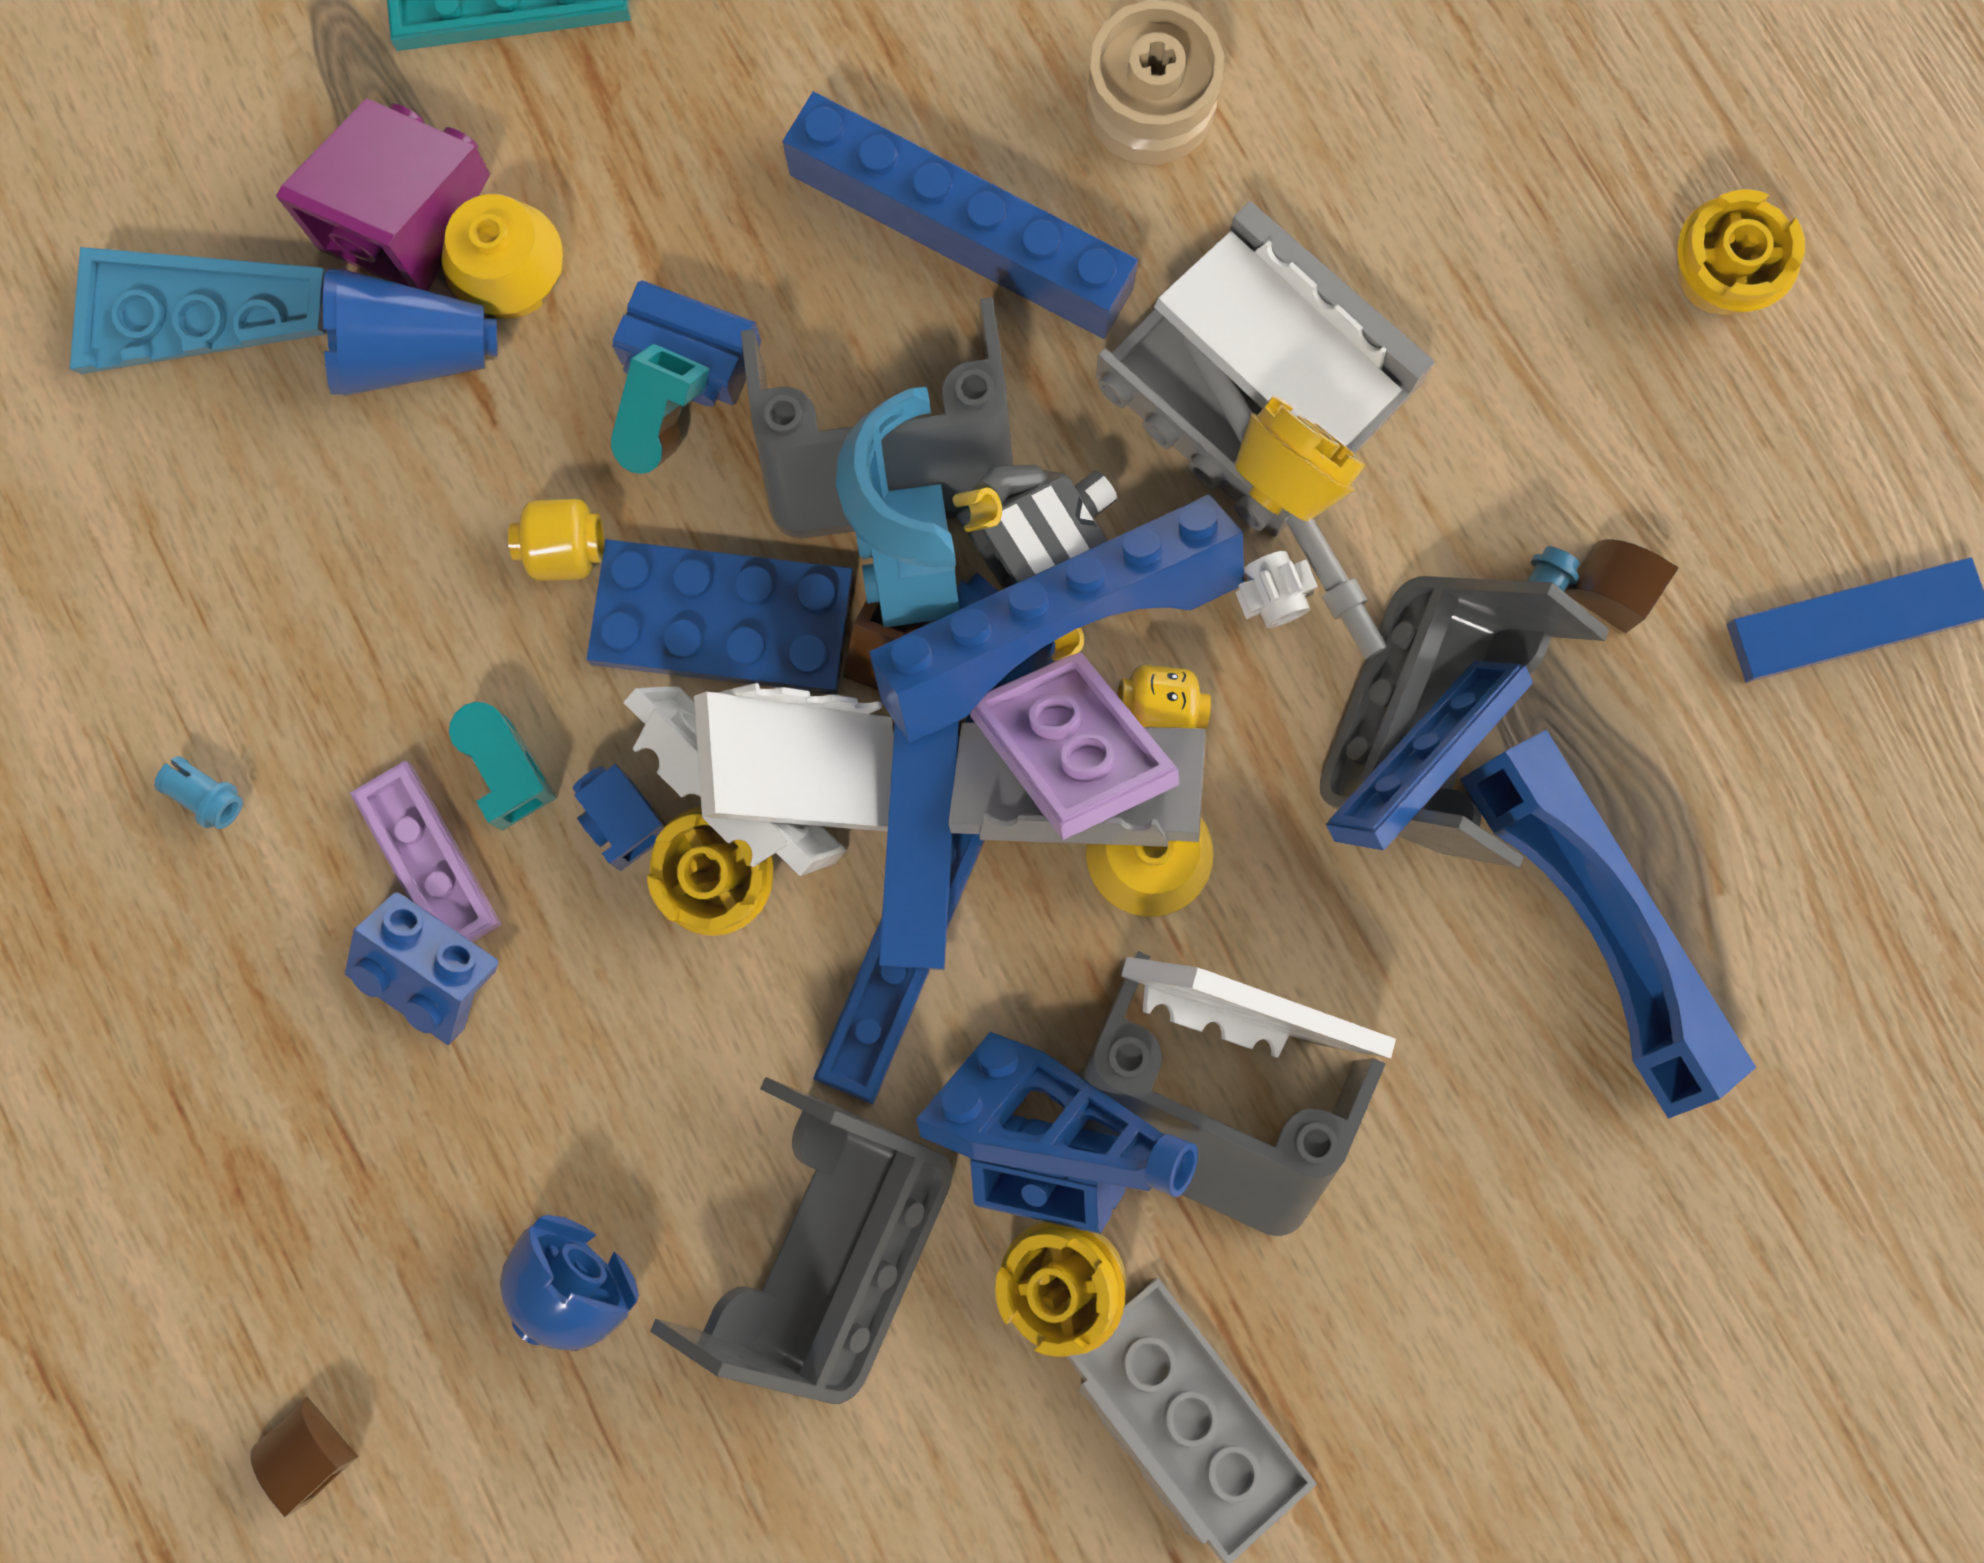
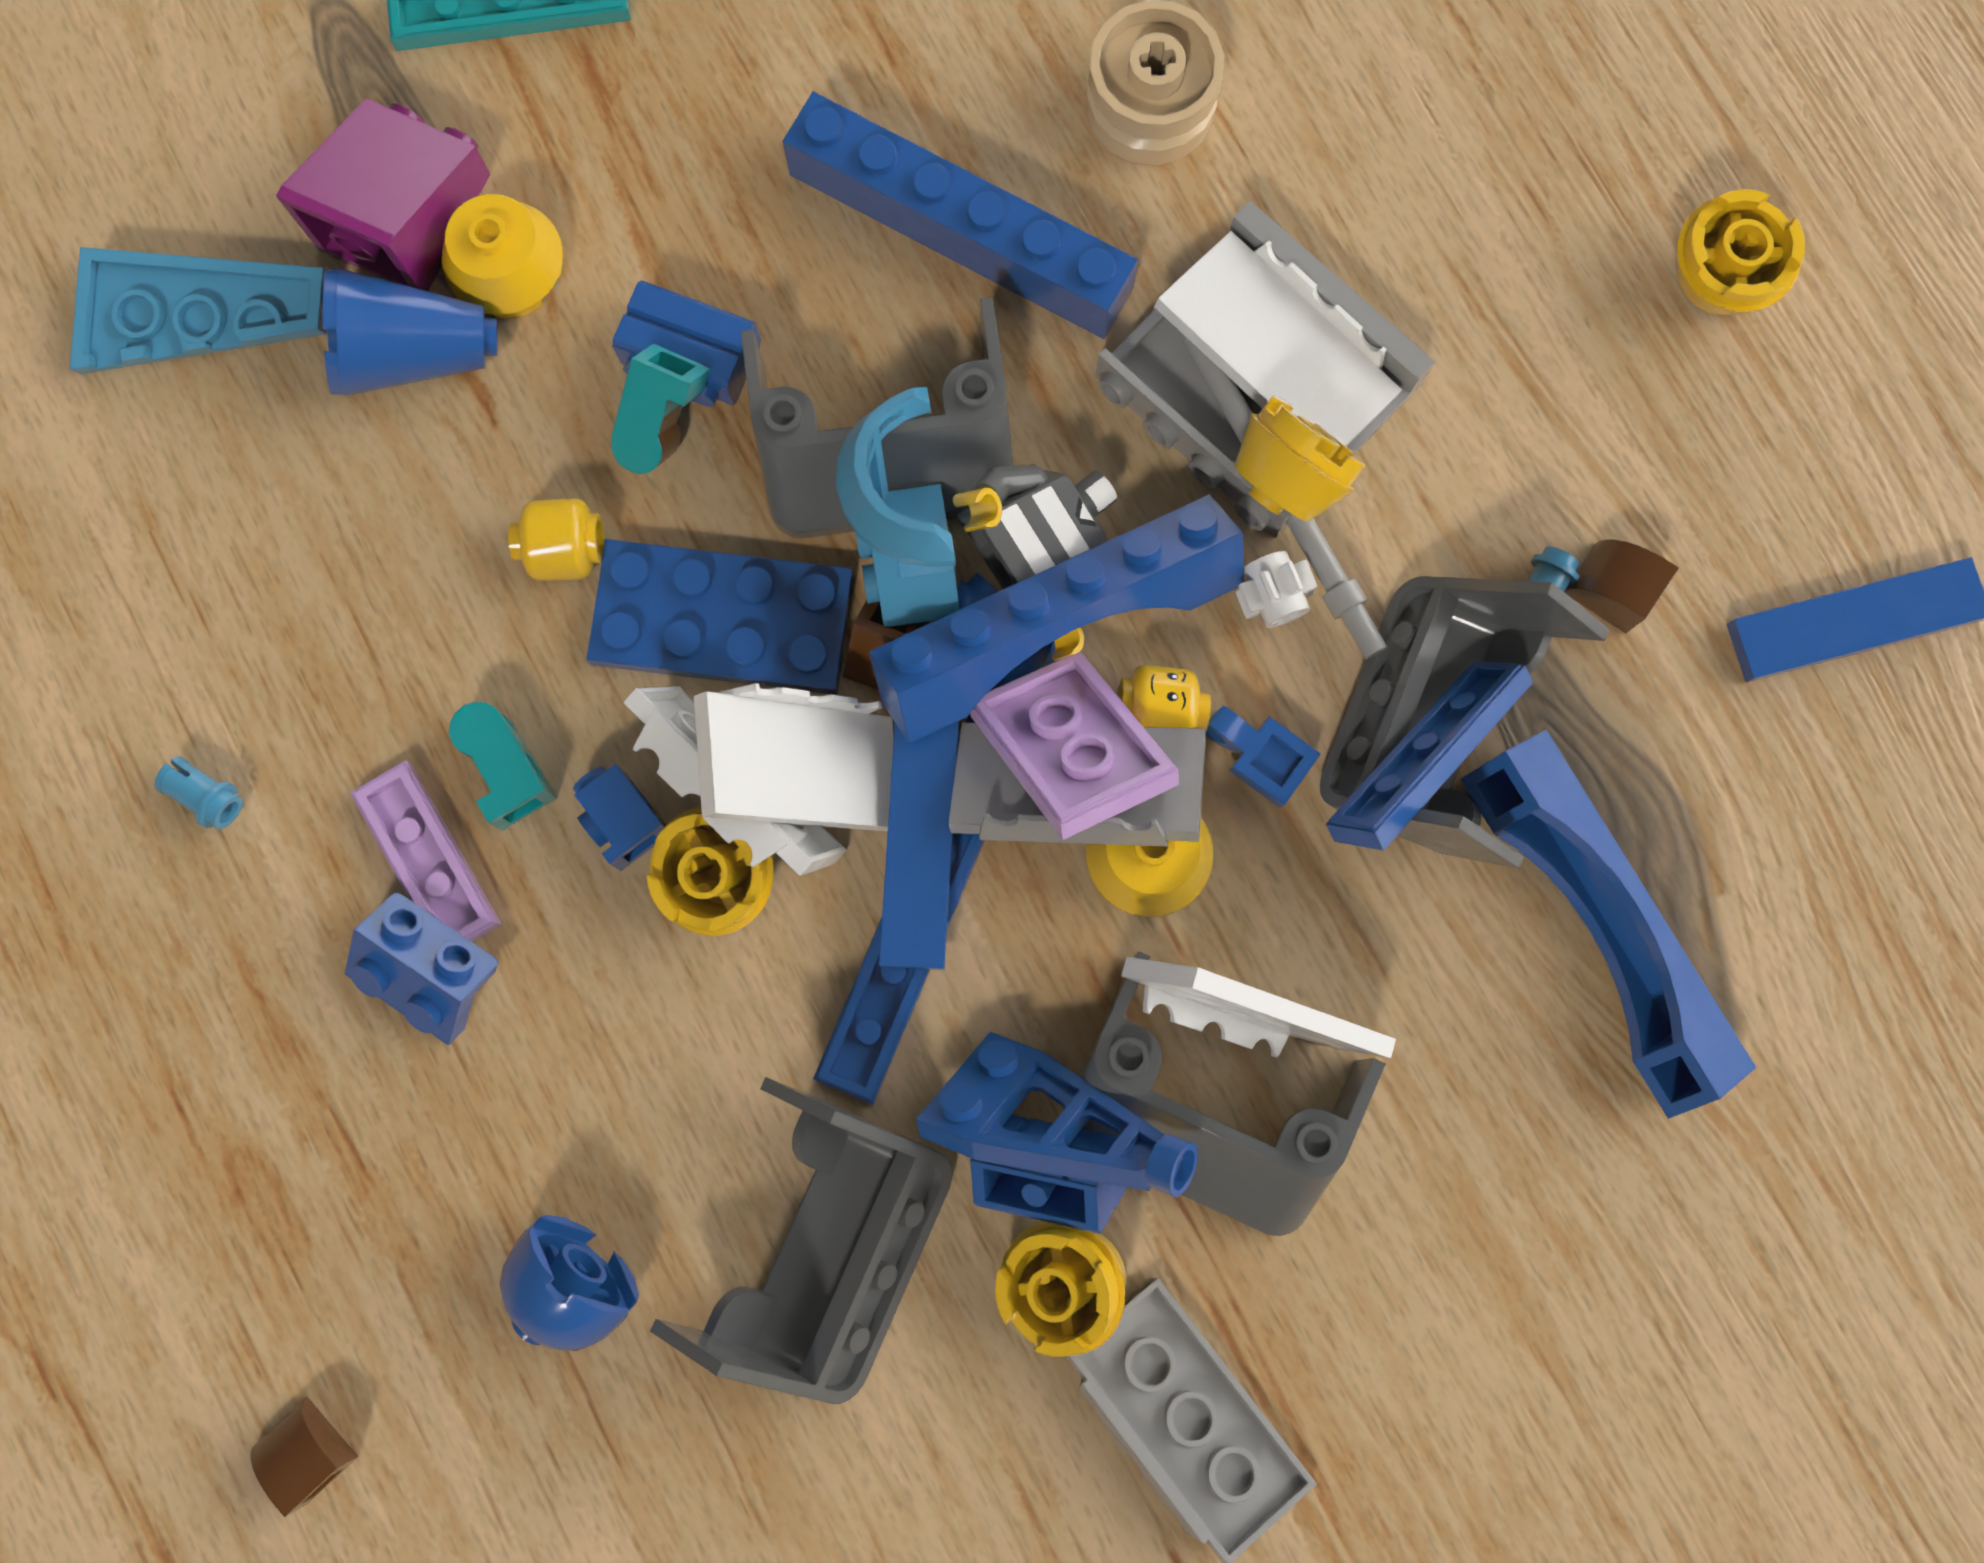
none -> blue plate [1205,705,1321,808]

